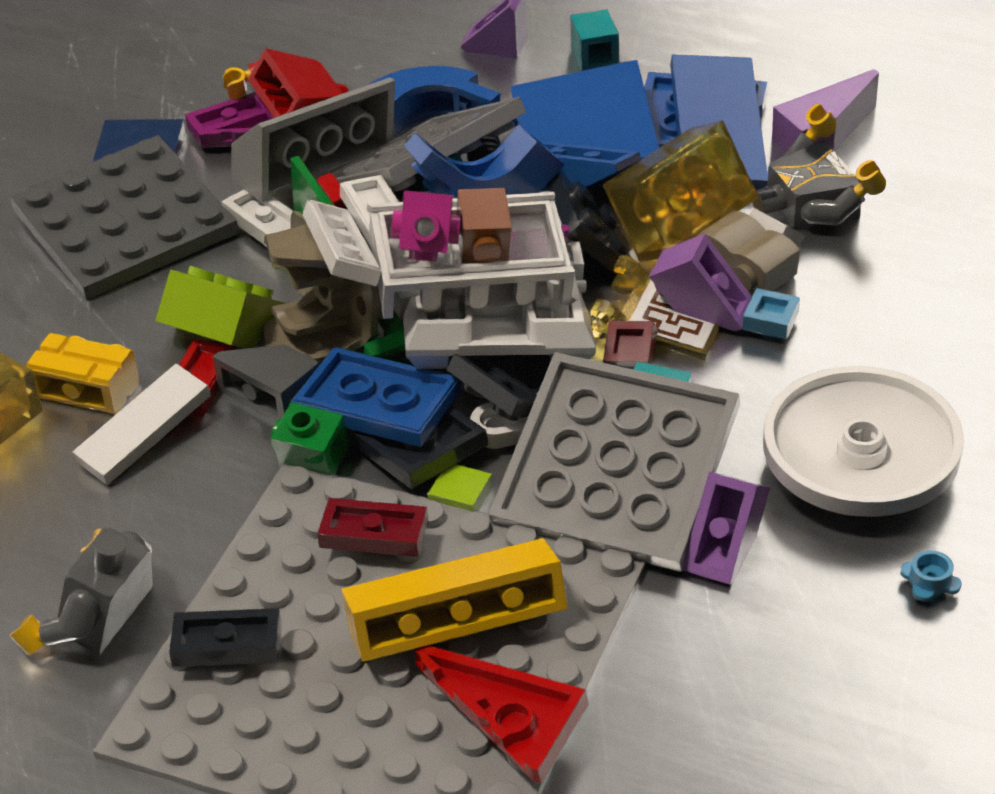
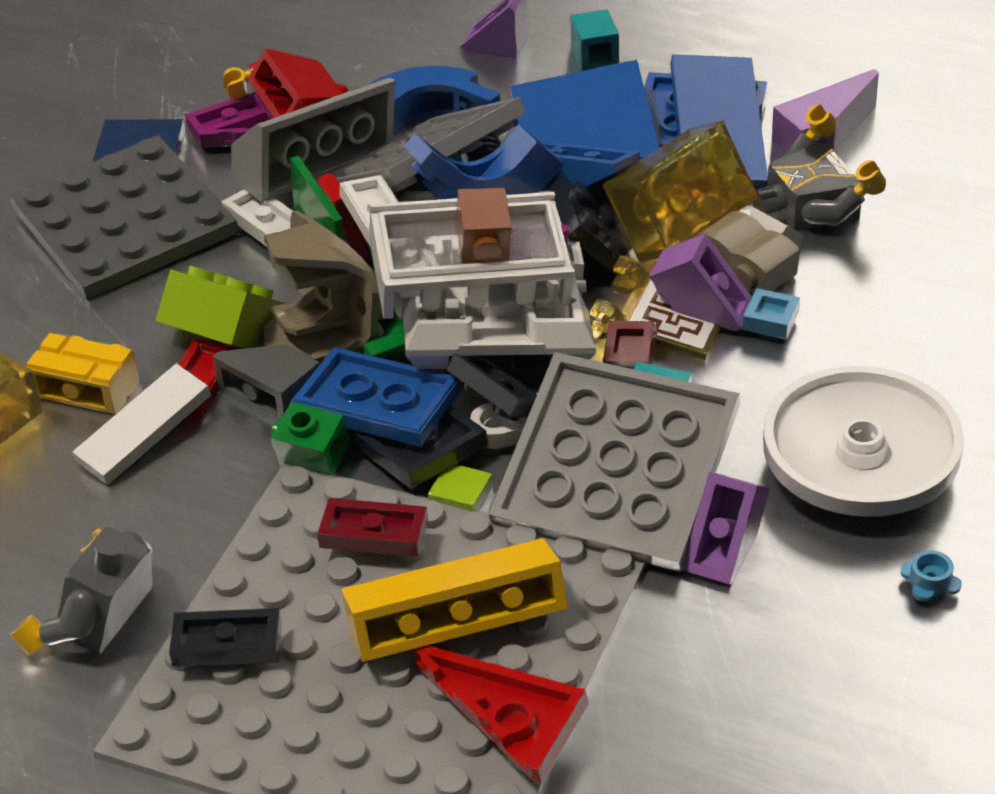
white tile [302,200,382,286] -> none
dark pink brick [391,191,461,262] -> none

